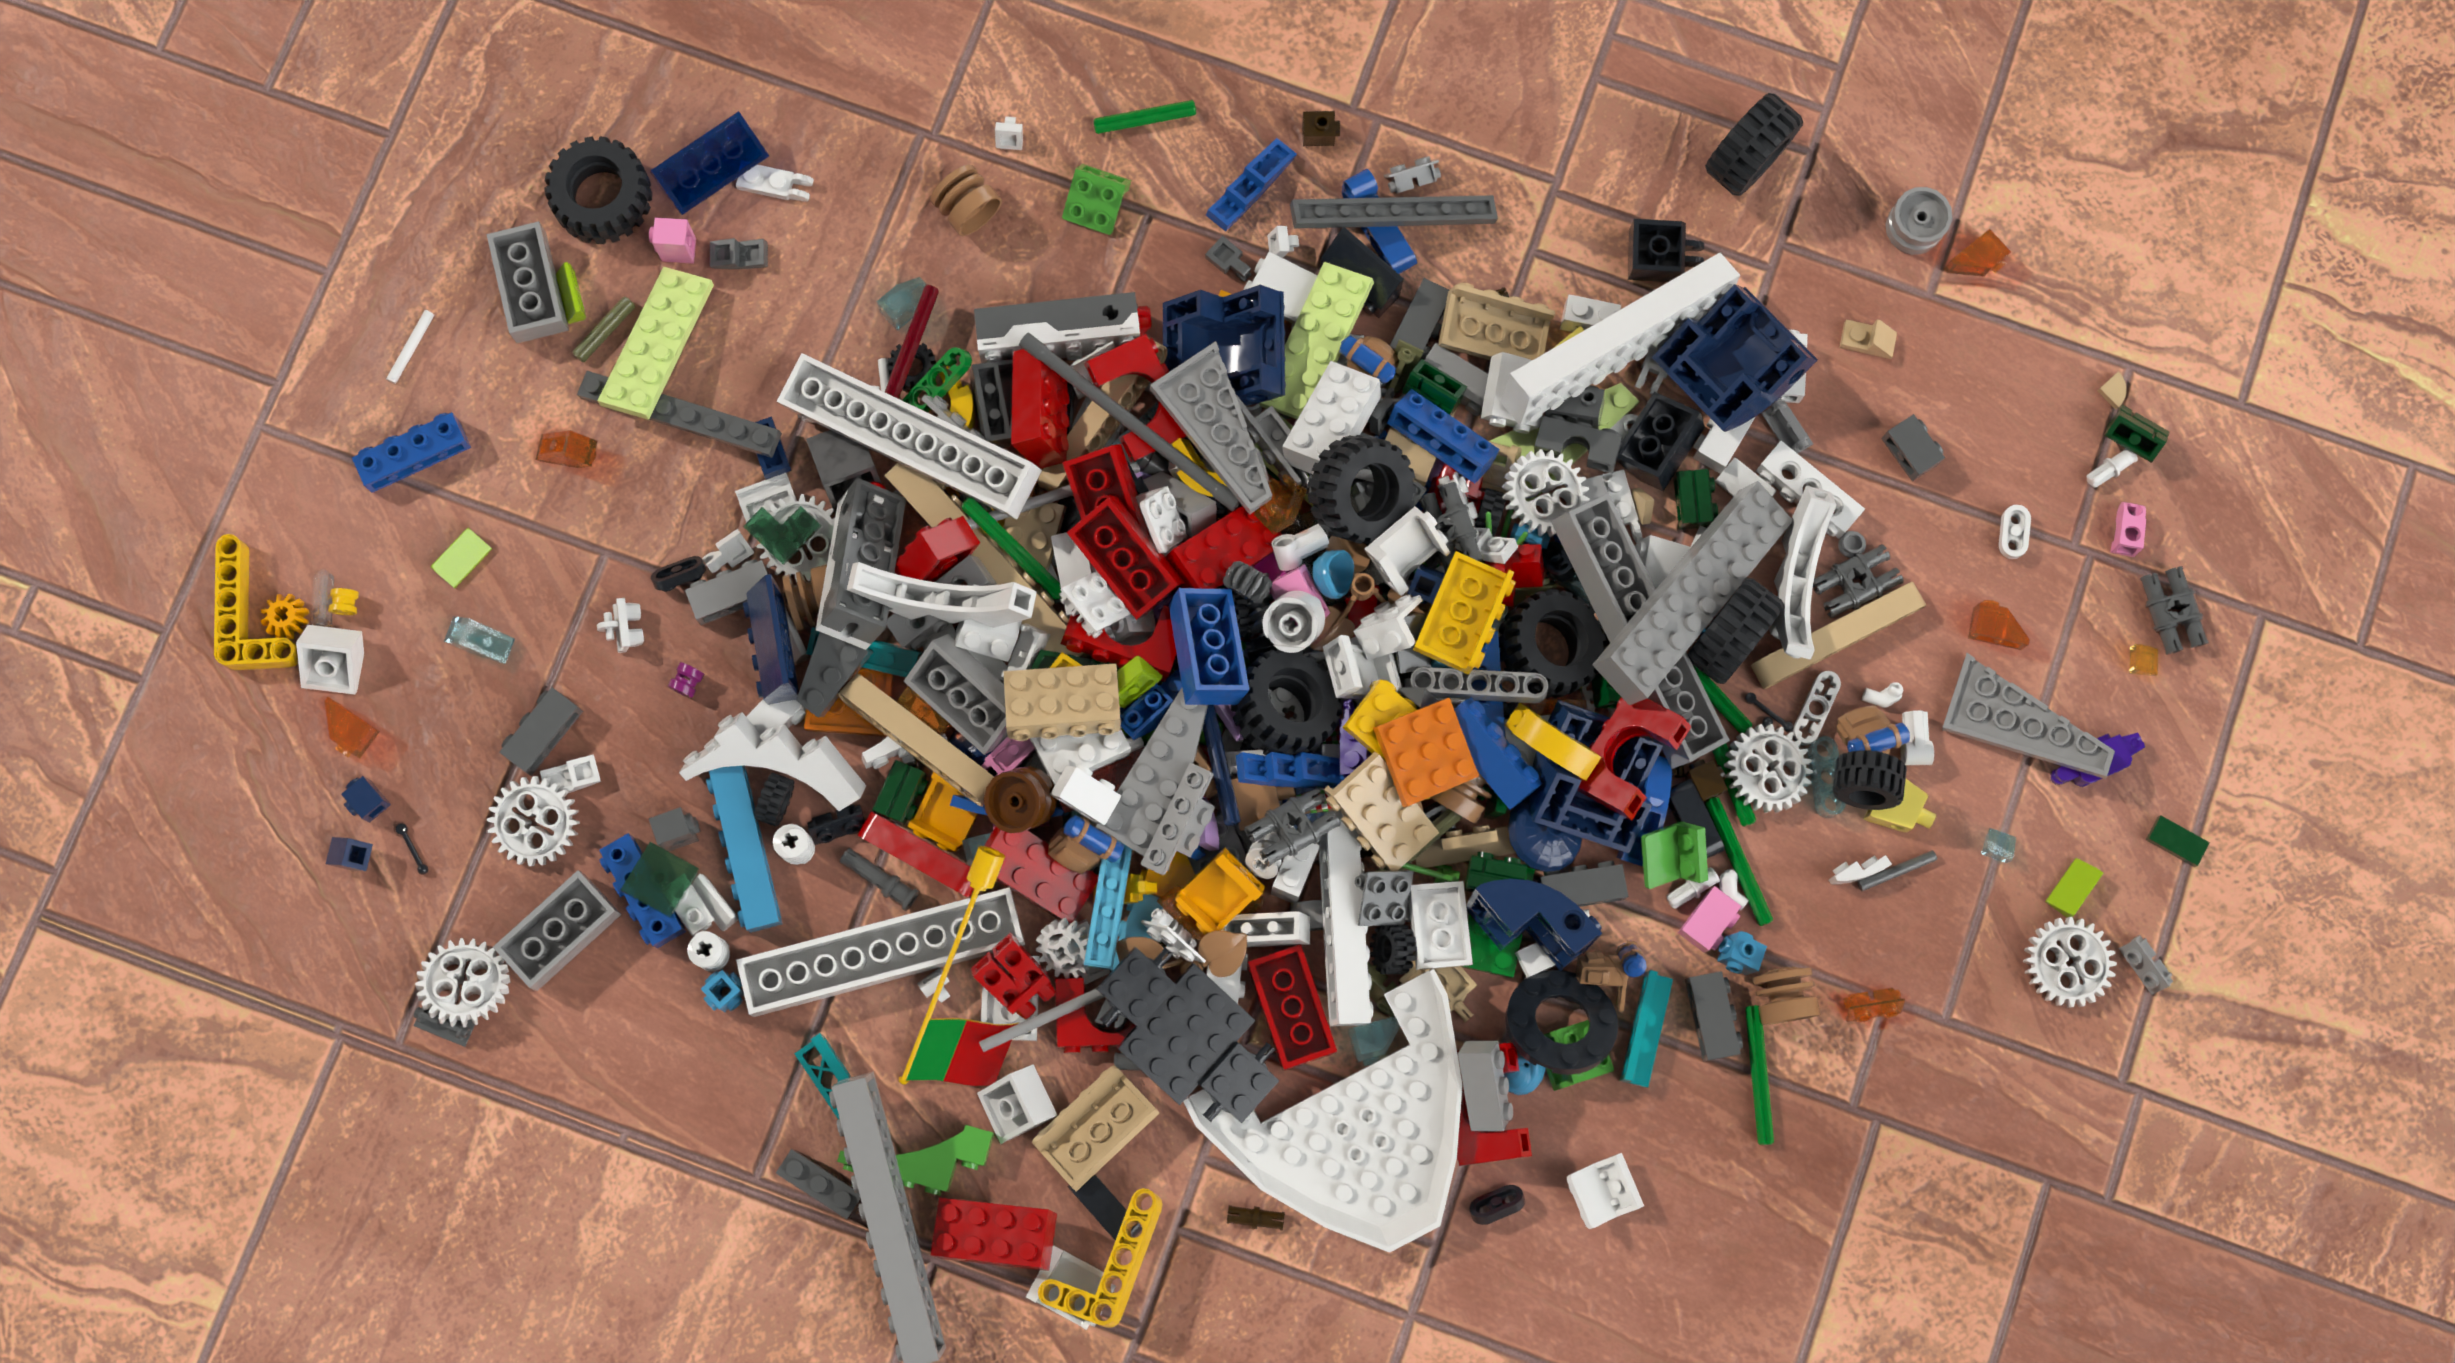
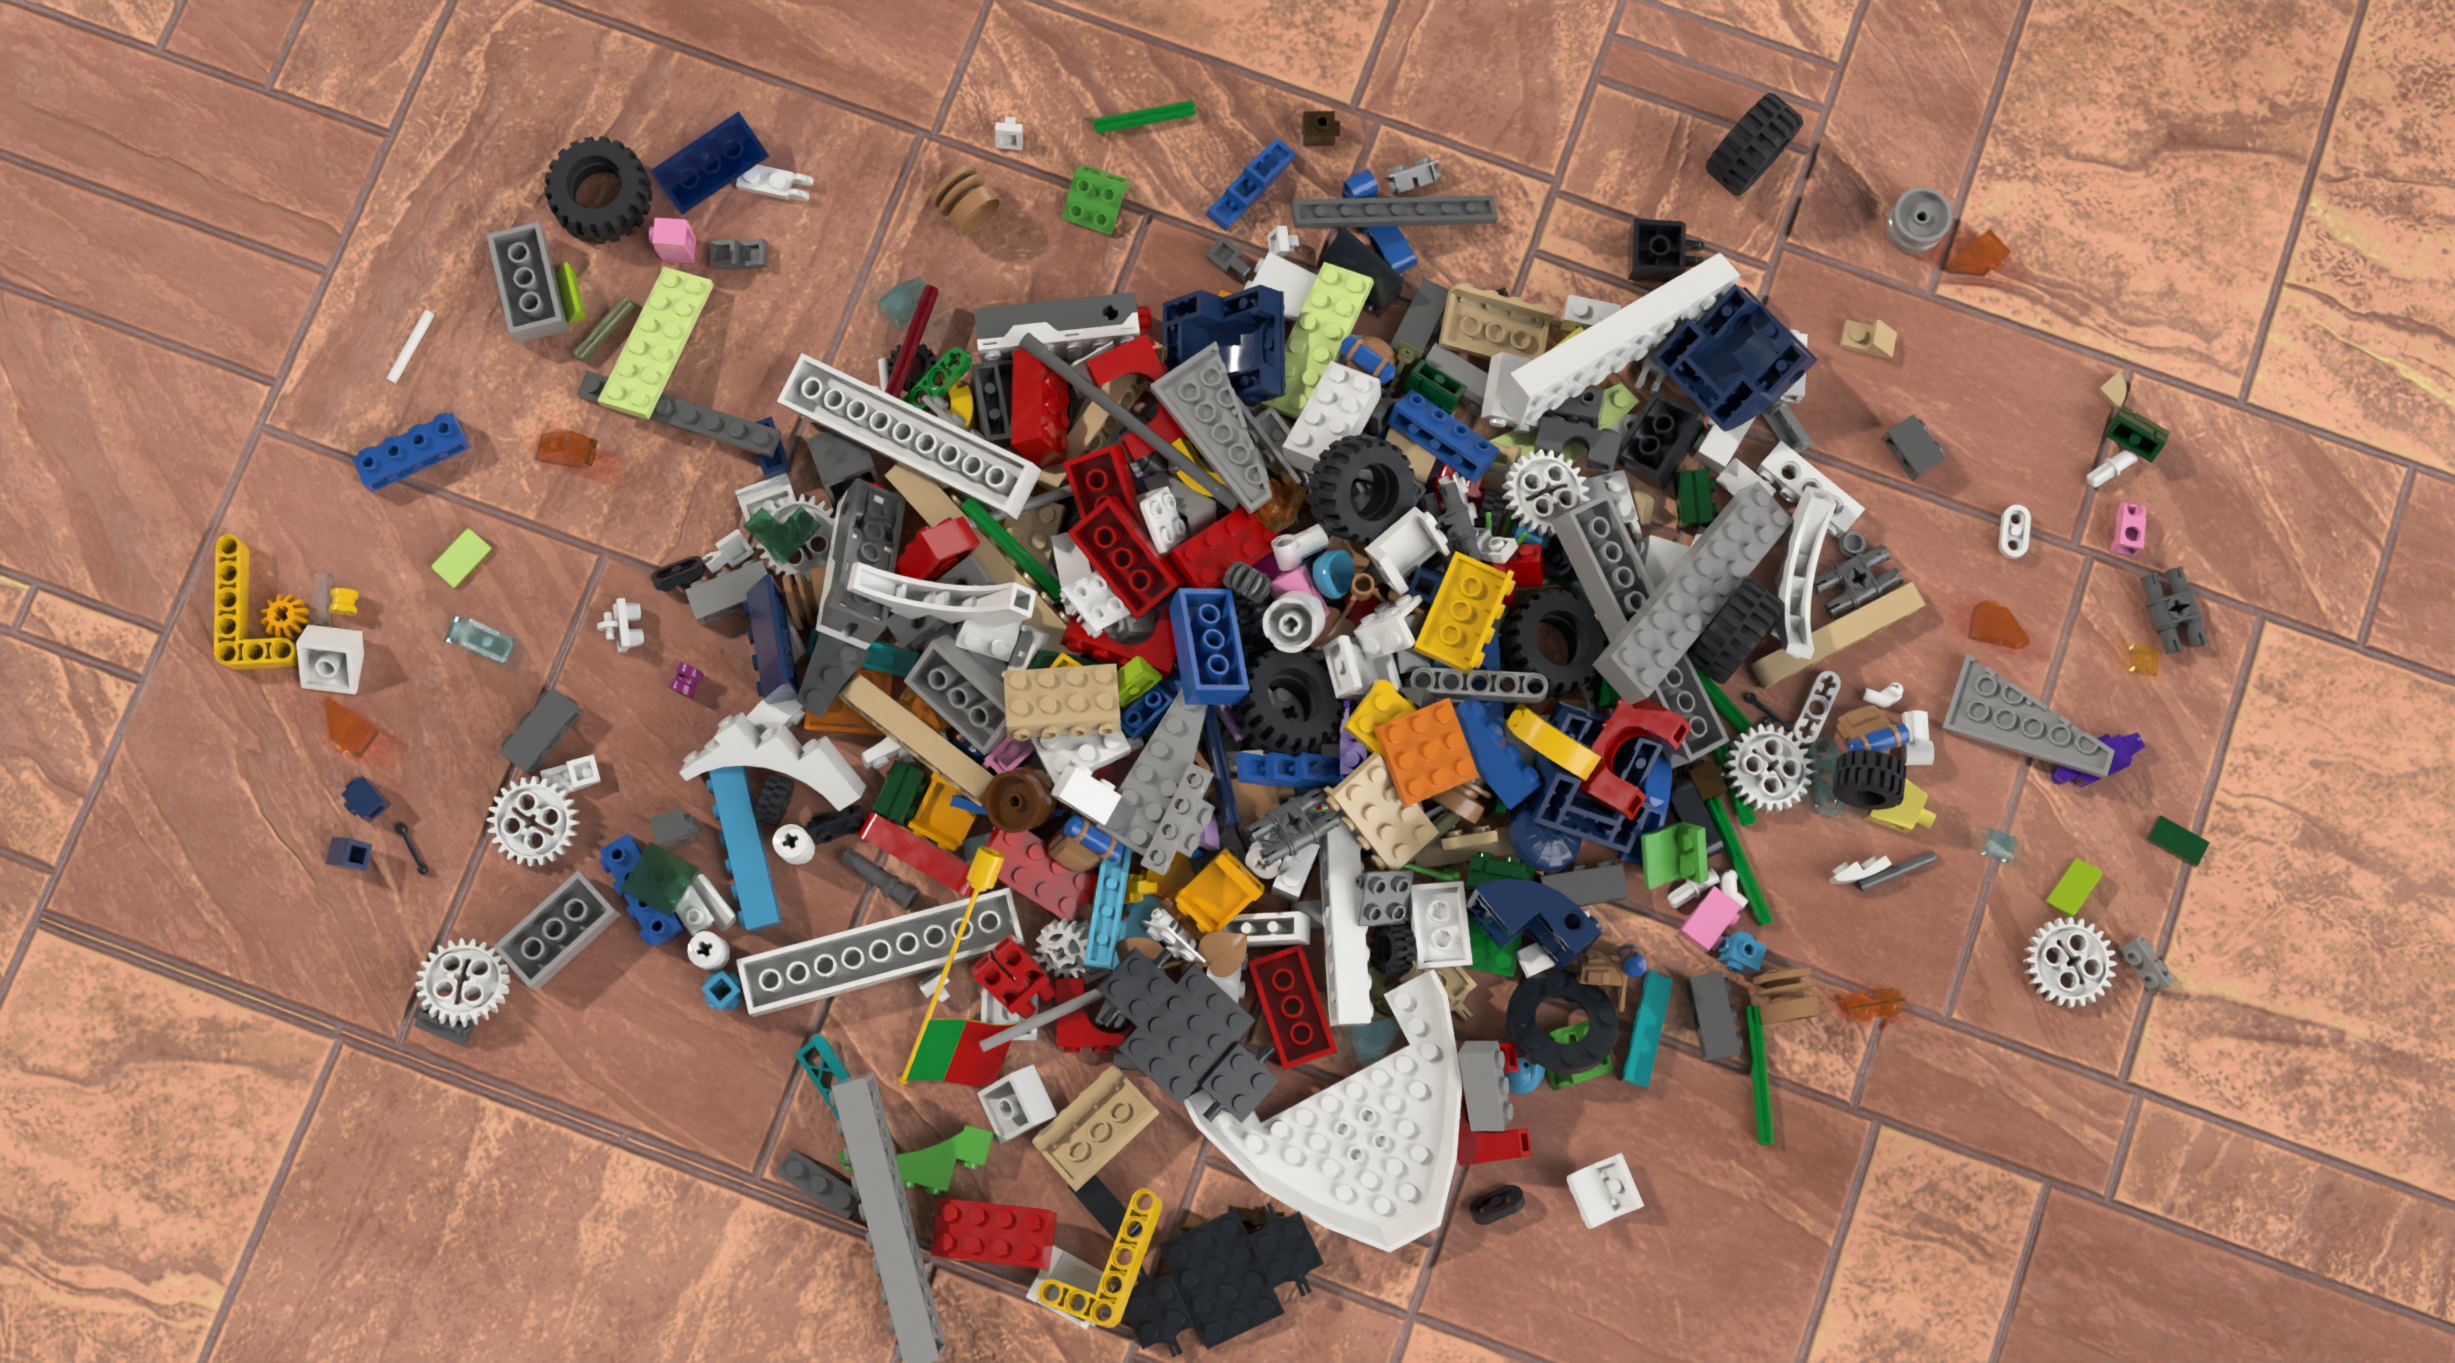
none -> black piece [1124,1202,1324,1358]

